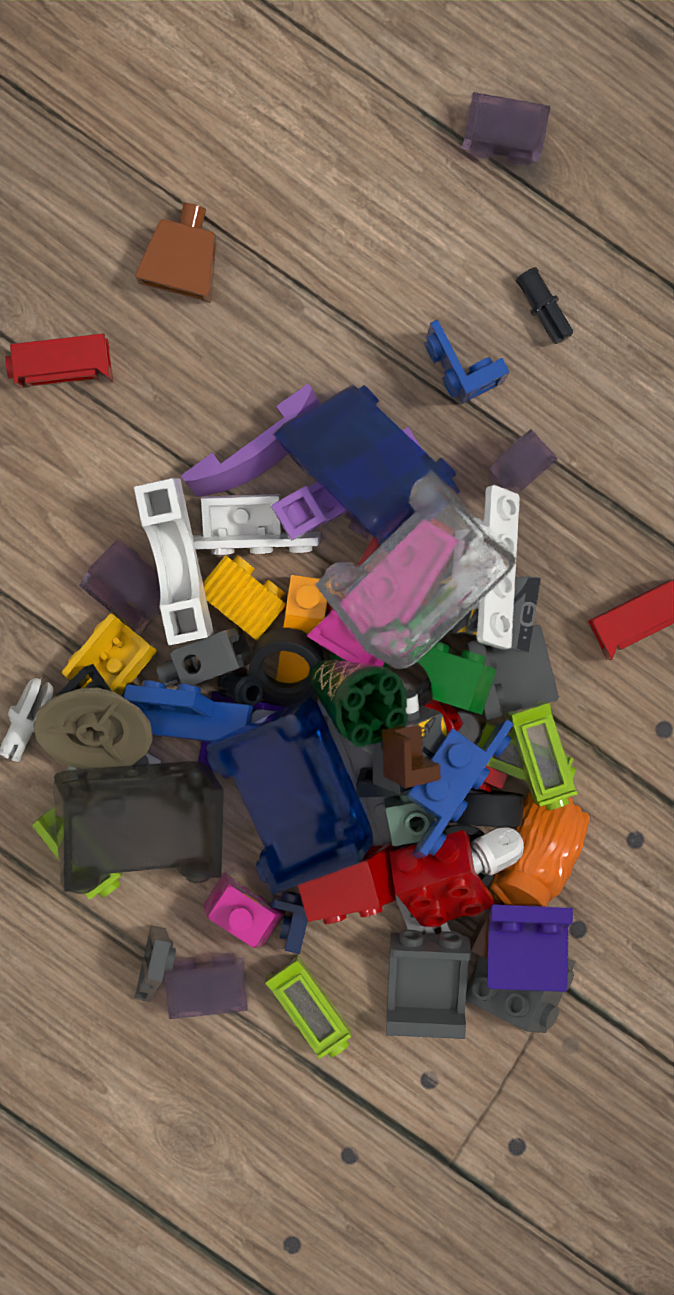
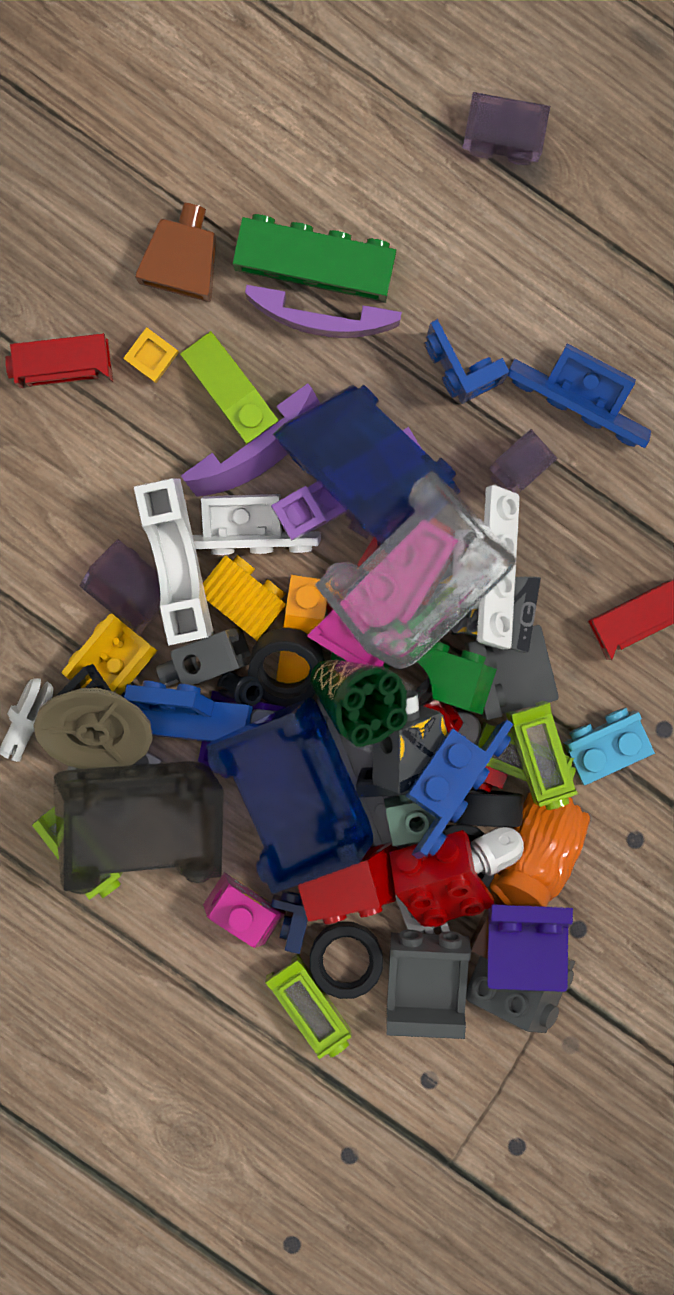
dark grey wing [135,925,176,1002] -> none
clear purple brick [164,953,249,1019] -> none
reddish brown panel [382,723,440,788] -> none
black axle [515,267,573,344] -> none
none -> yellow plate [123,327,179,383]
none -> lime slope [180,331,279,445]
none -> green brick [233,214,397,303]
none -> medium lavender slope [245,285,402,338]
none -> black tyre [310,922,383,999]
none -> blue bracket [508,343,652,448]
none -> medium azure bracket [563,707,655,786]

